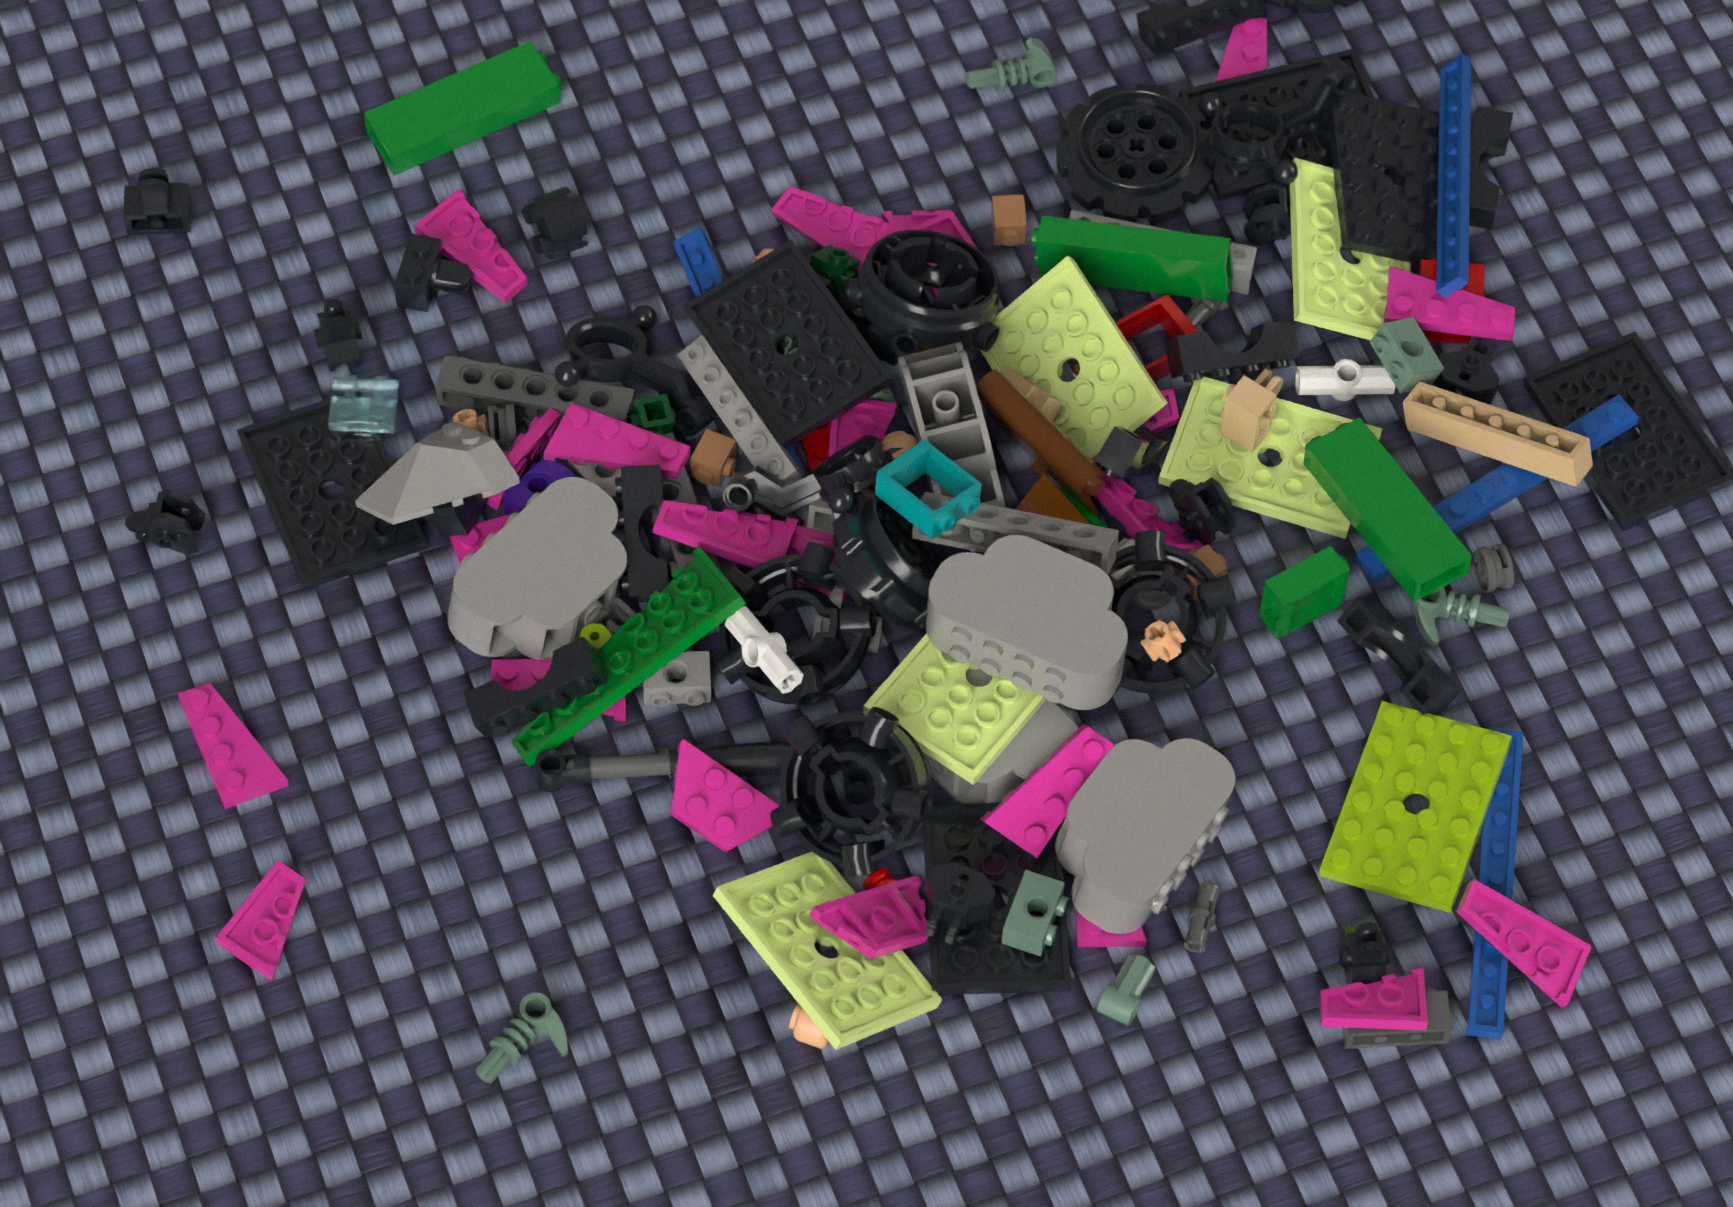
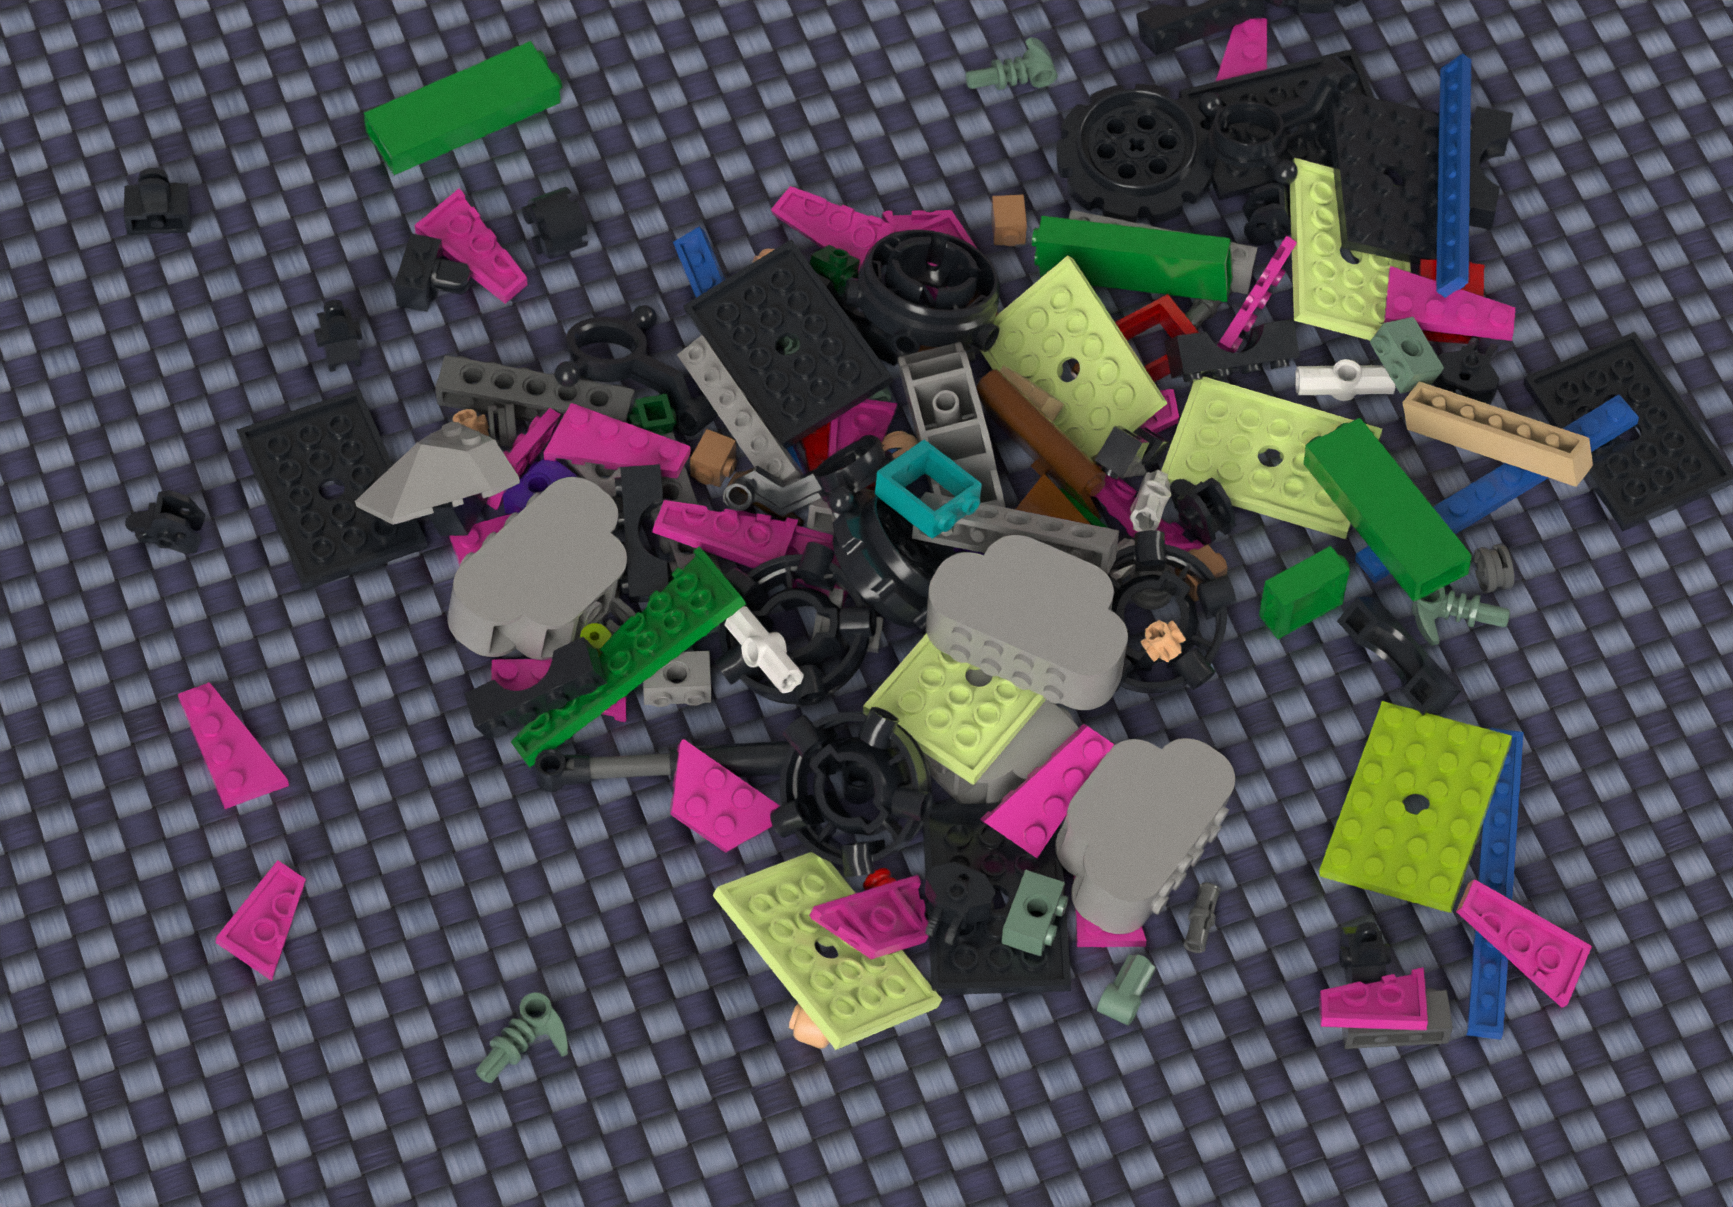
clear light blue plate [328,375,399,433] -> none
tan brick [1220,369,1283,452] -> none
none -> white piece [1130,470,1171,532]
none -> dark pink wing [1217,235,1297,353]

